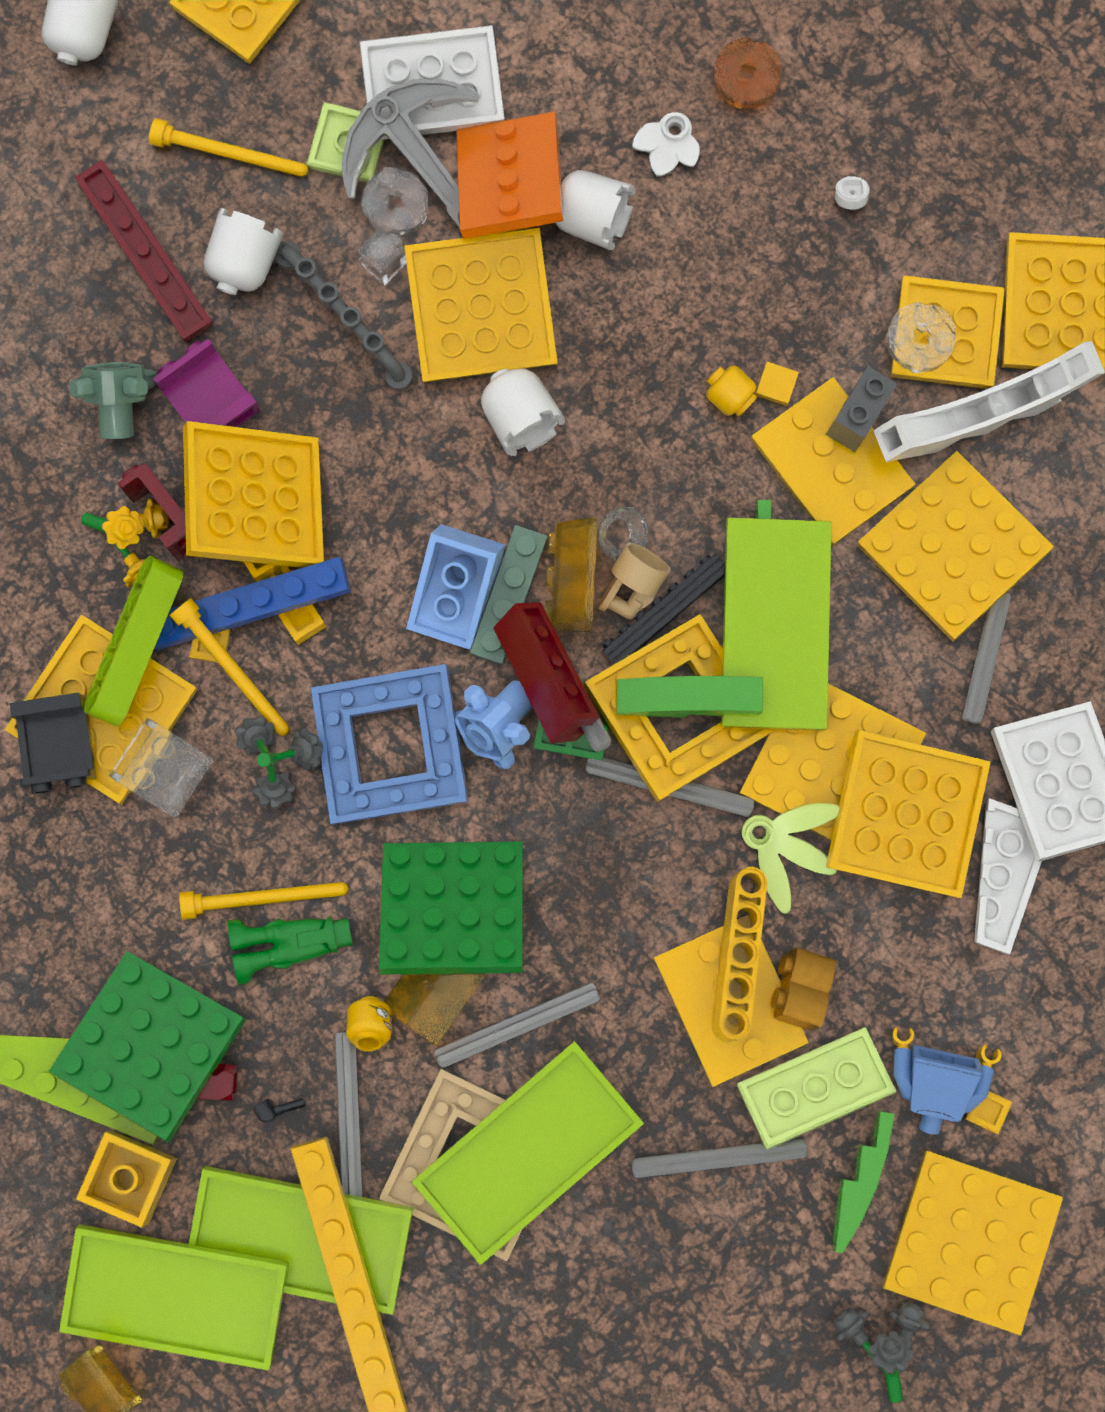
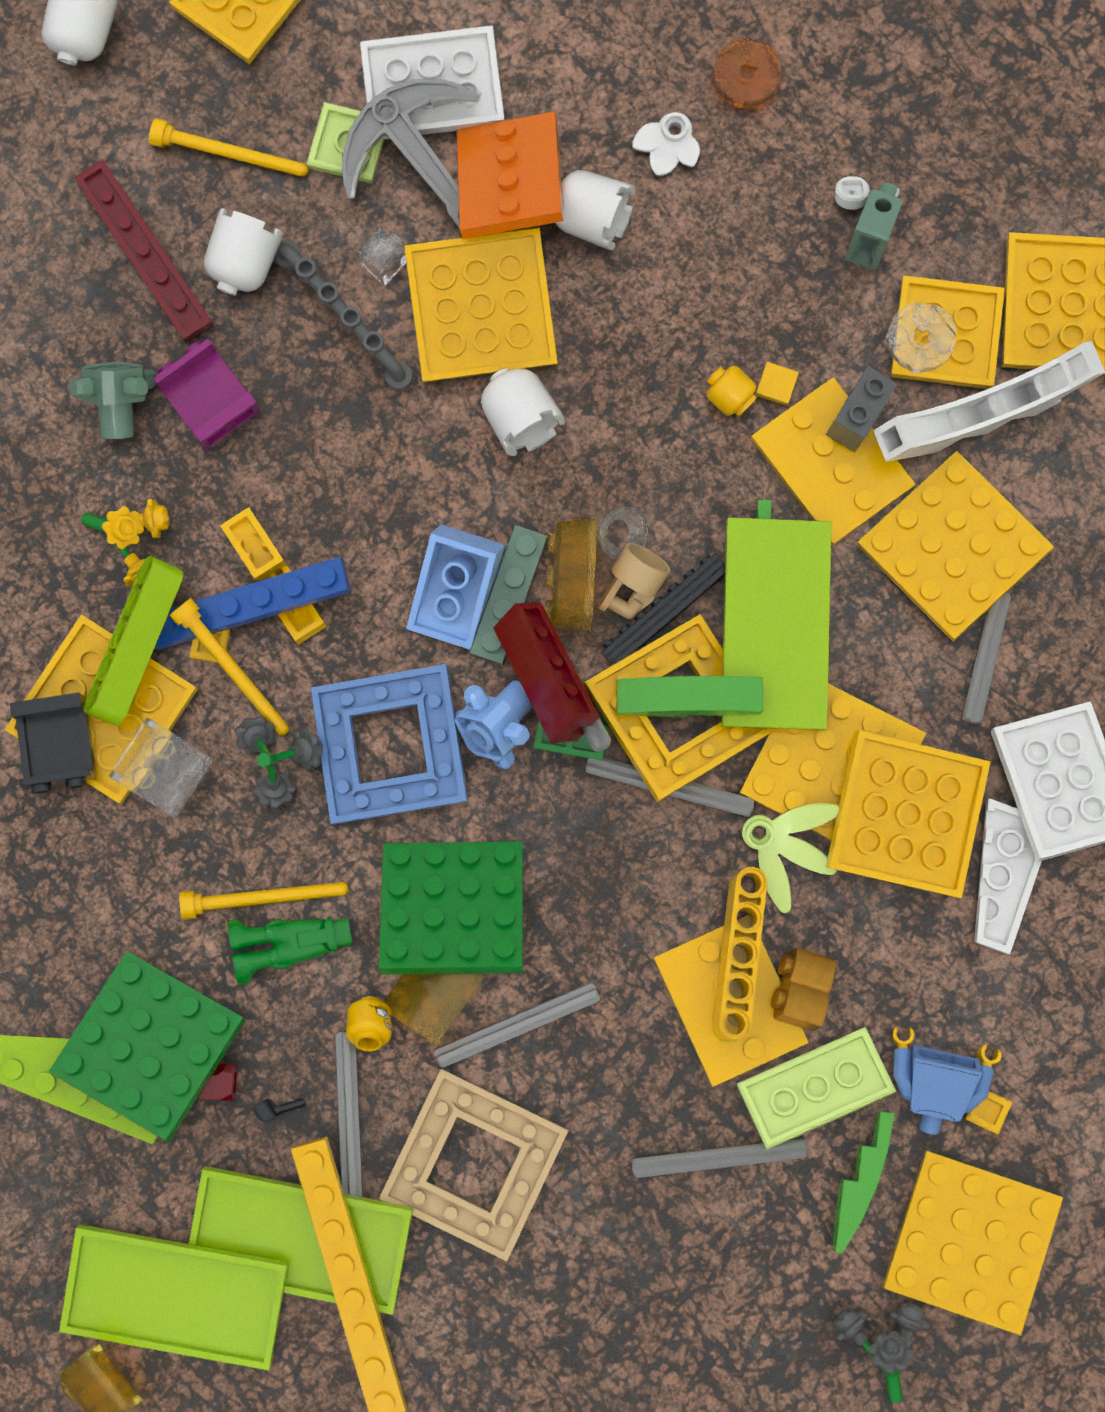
yellow brick [76,1131,177,1227] -> none
dark red panel [118,463,186,561] -> none
yellow plate [183,421,324,568] -> none
clear plate [361,167,429,237] -> none
lime tile [411,1041,644,1265] -> none
none -> sand green torso [845,183,903,271]

